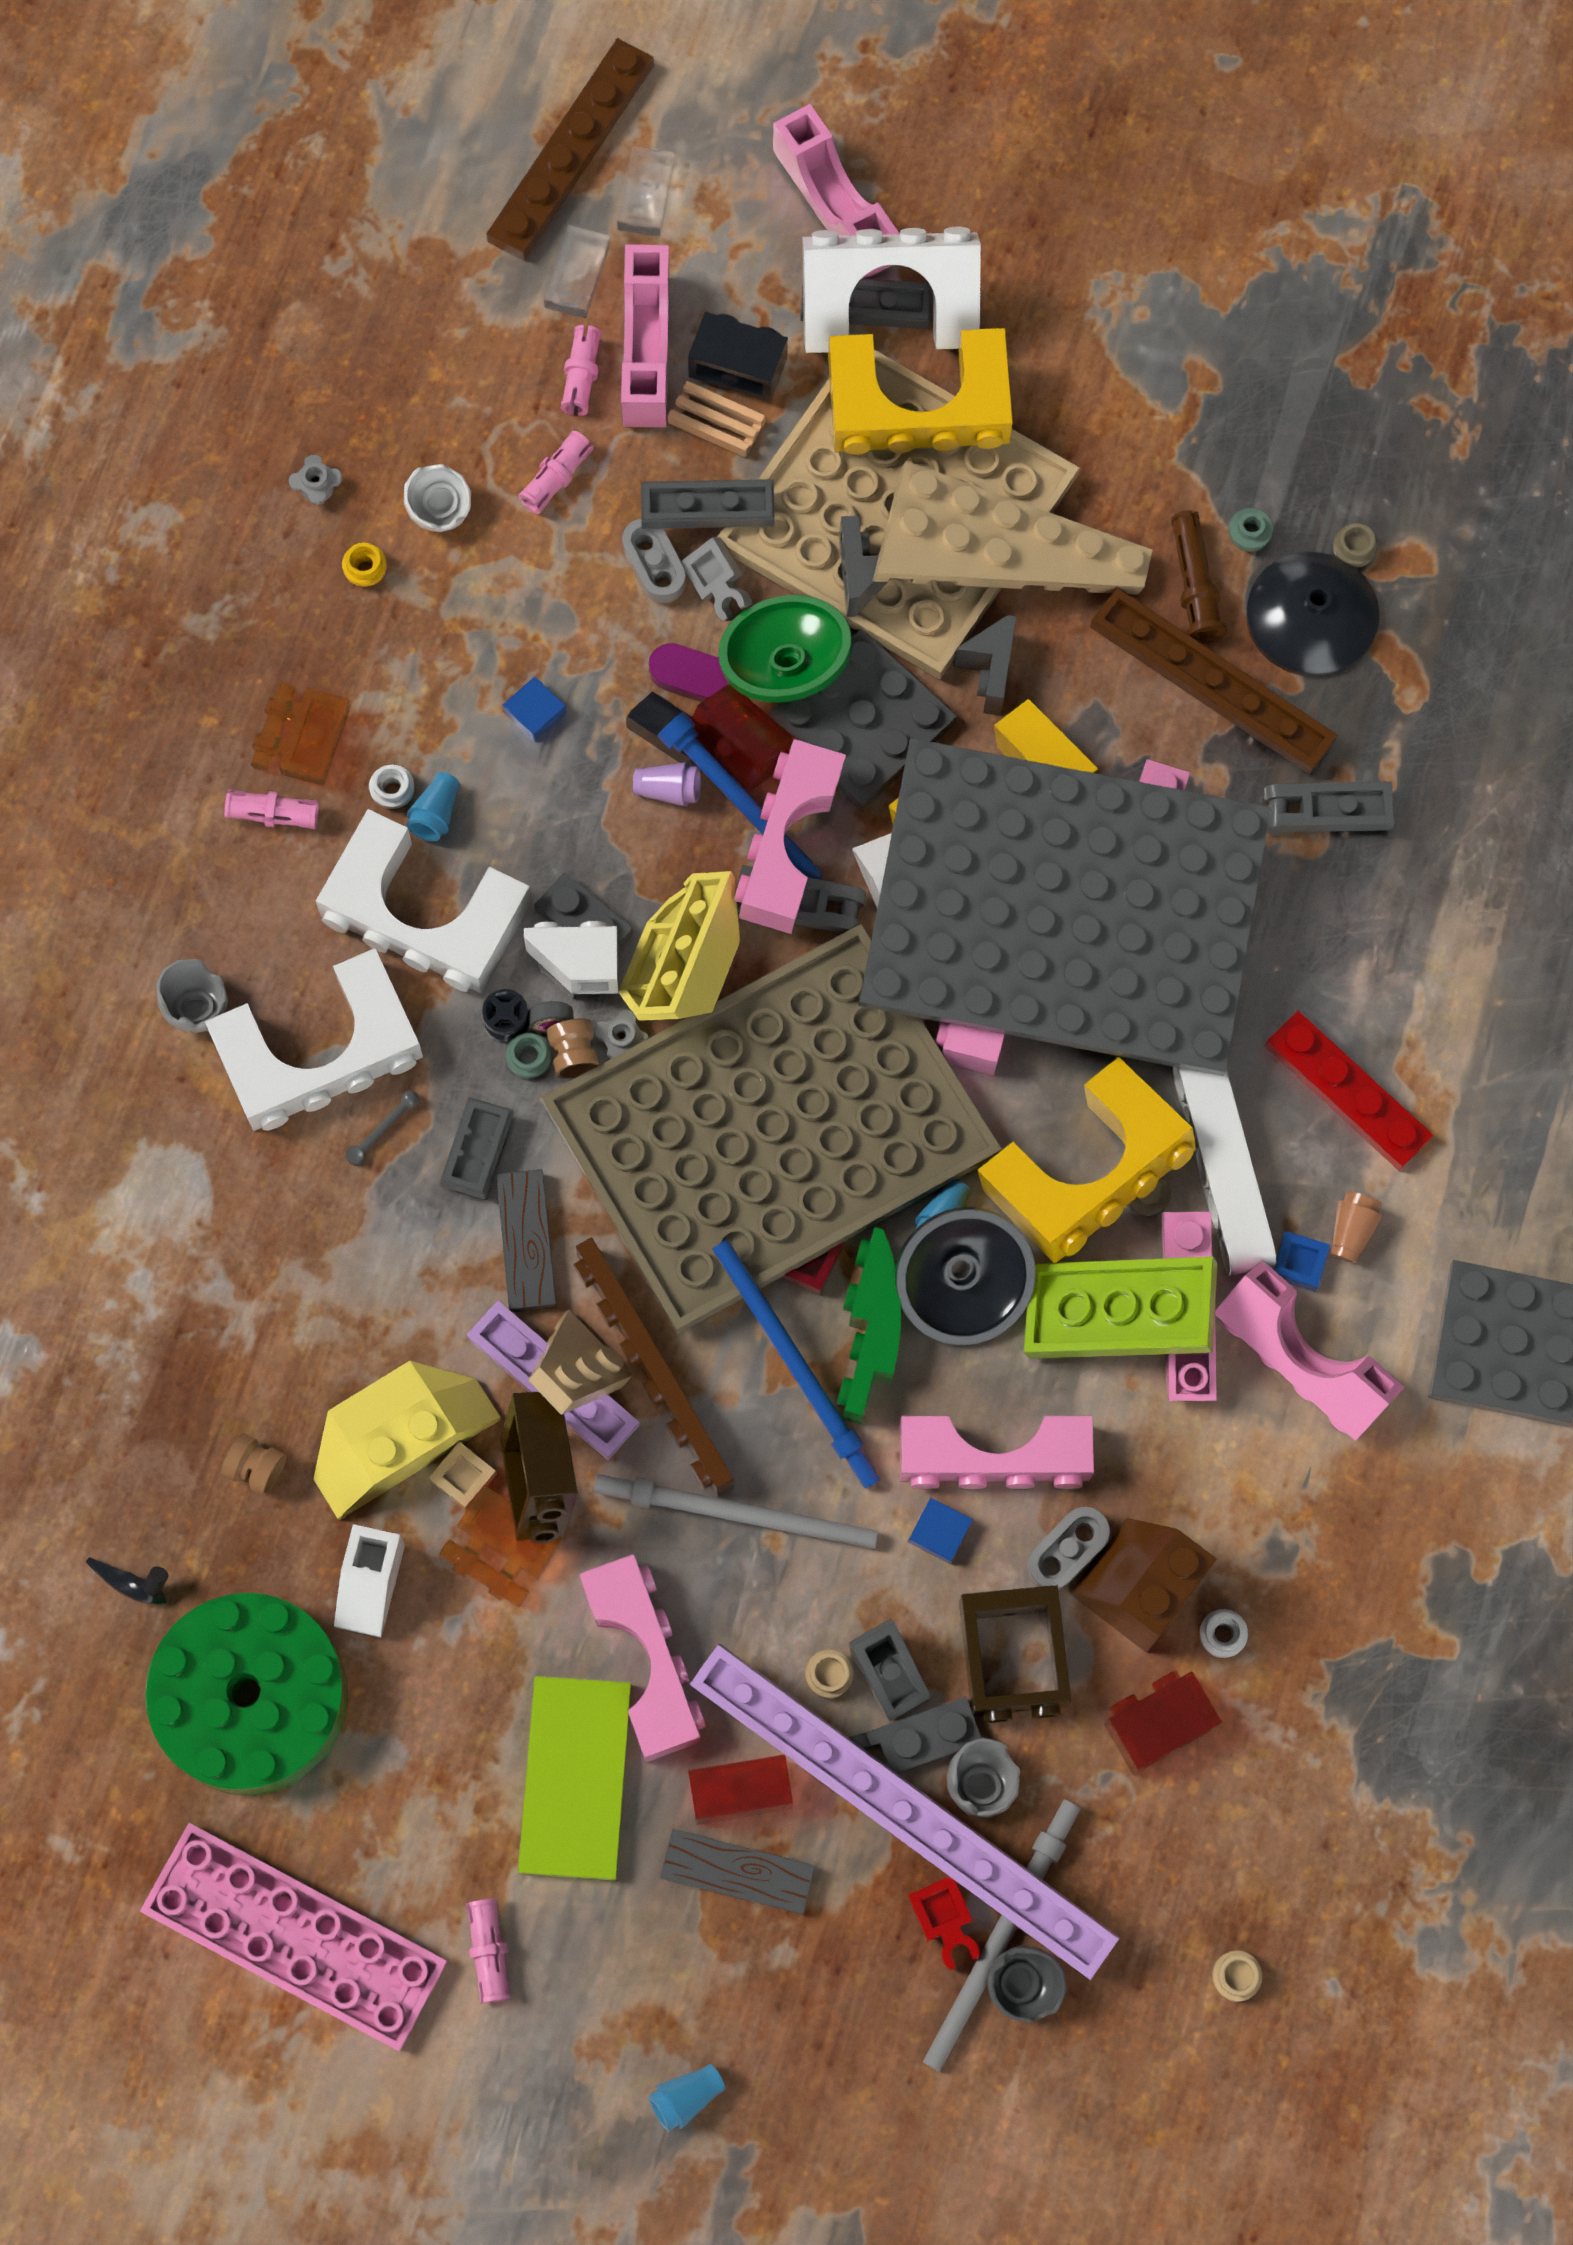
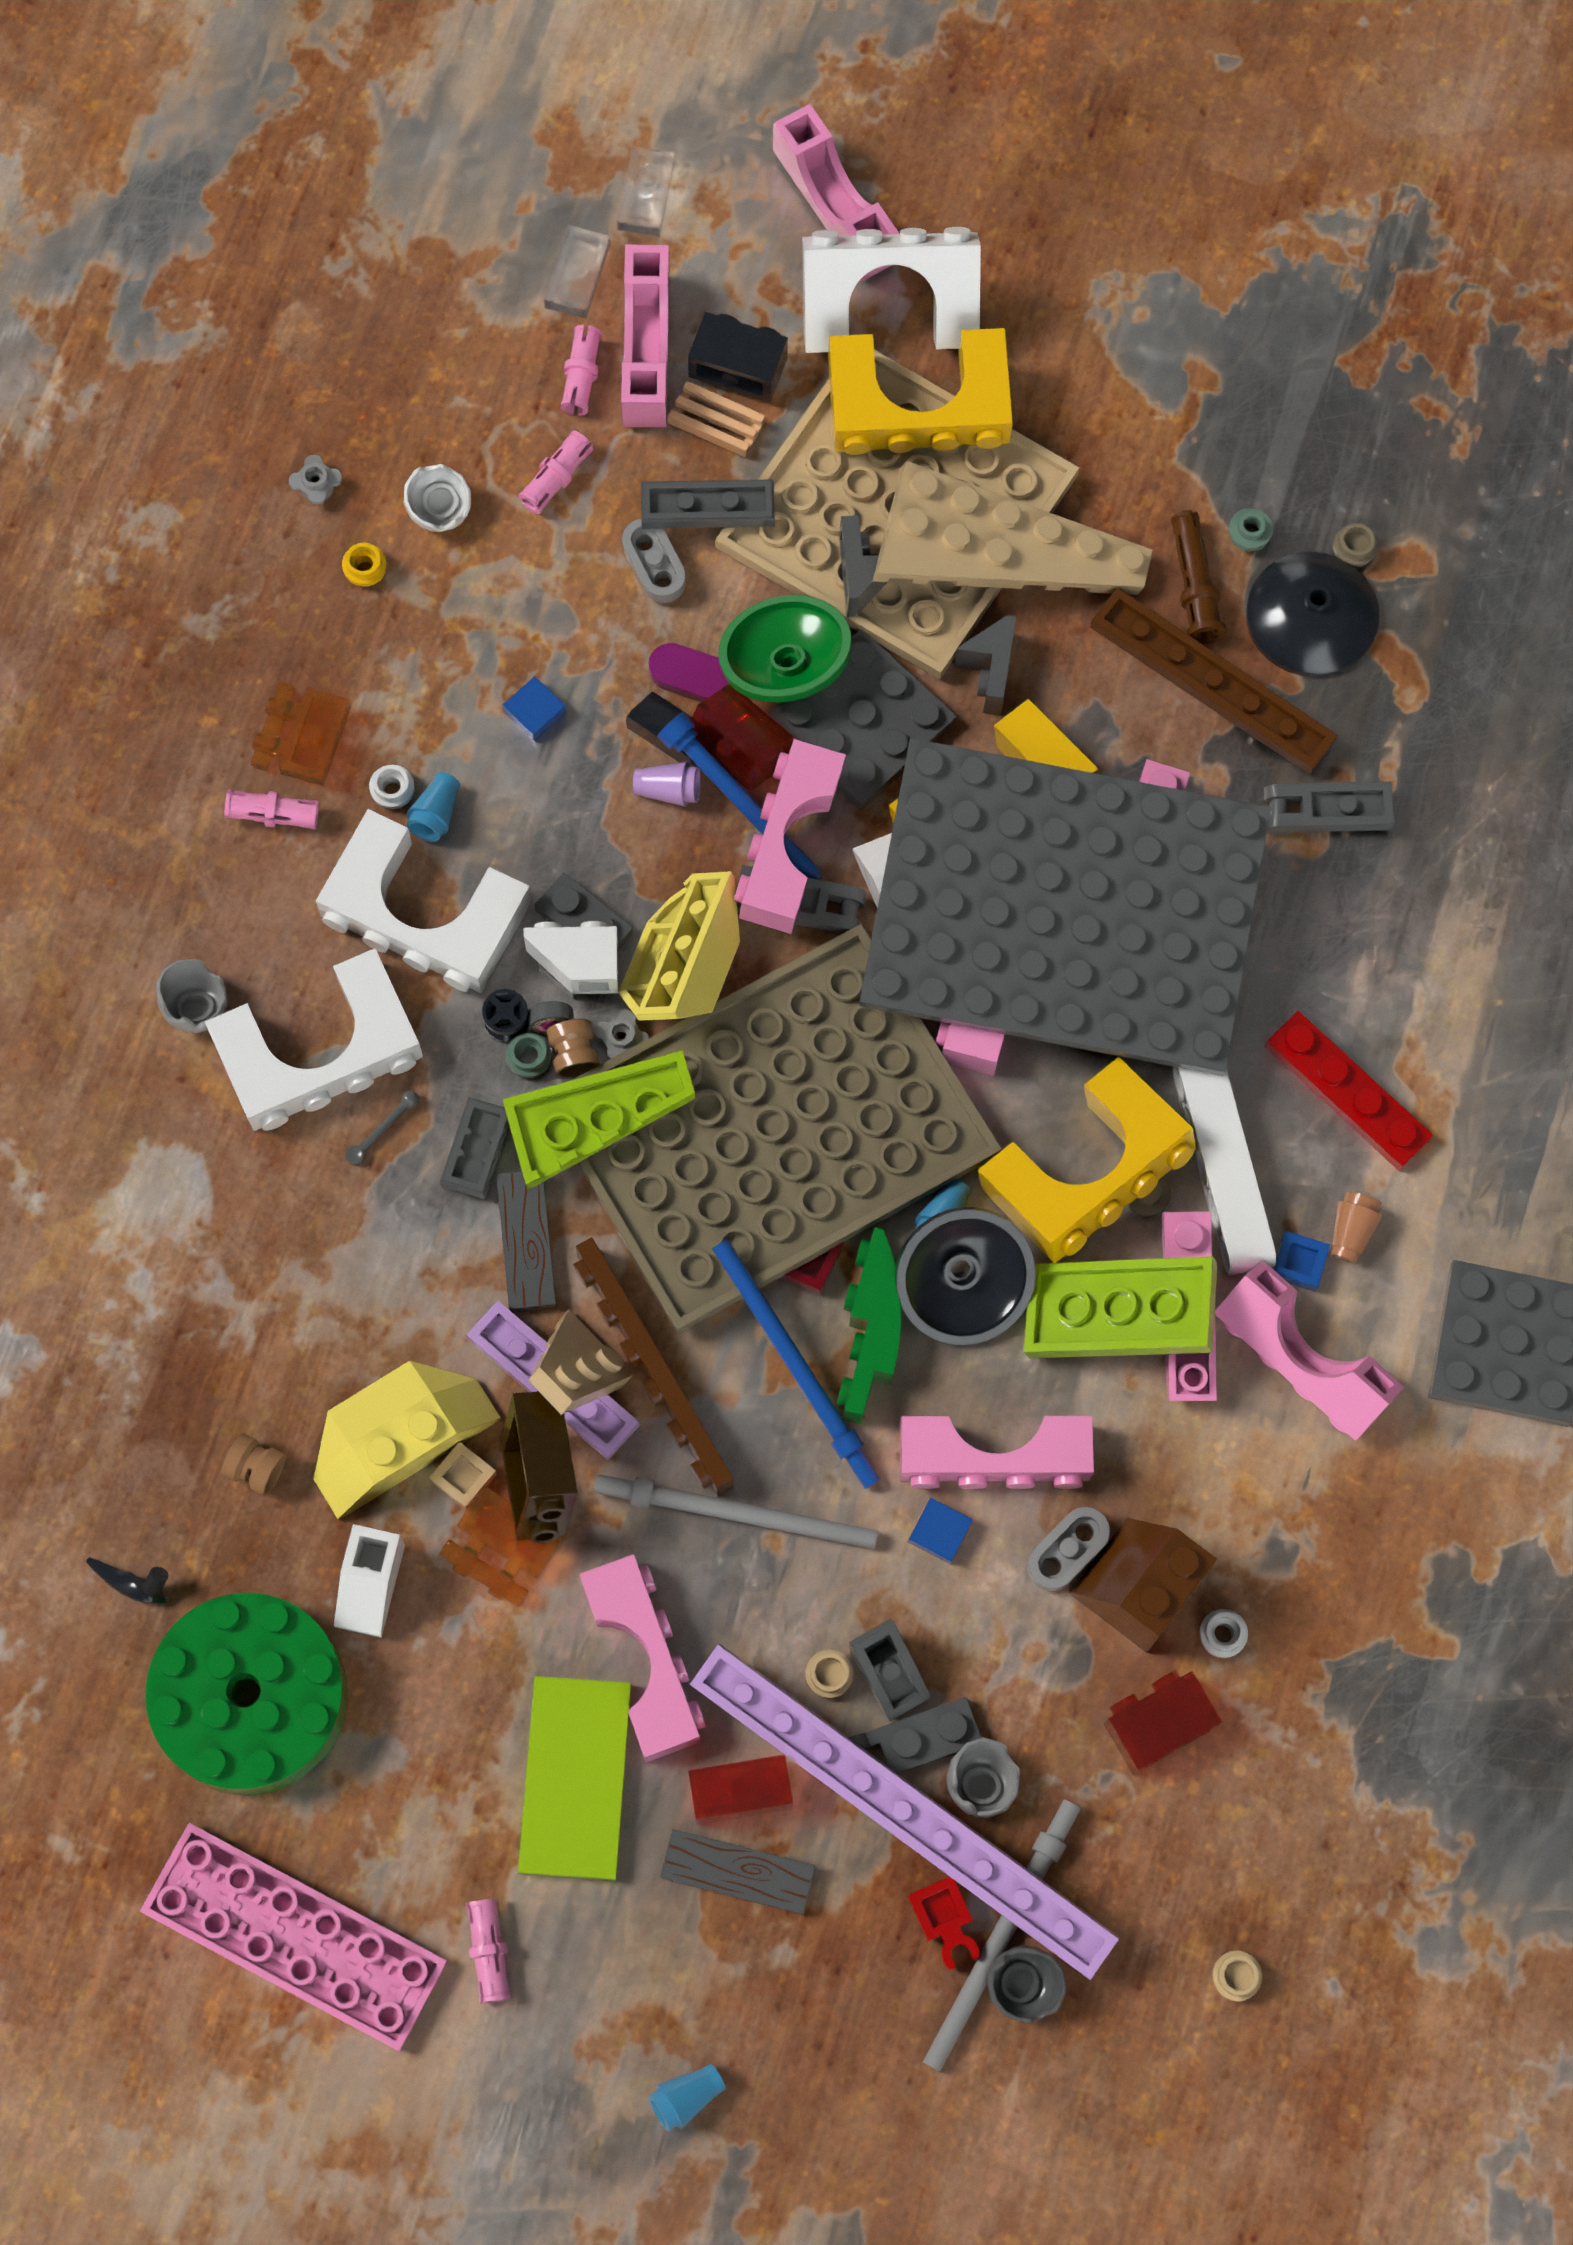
reddish brown plate [486,38,654,261] -> none
light grey plate [681,537,752,621] -> none
dark grey tile [800,279,932,329] -> none
dark brown window [959,1585,1071,1723] -> none
none -> lime wing [502,1050,696,1191]

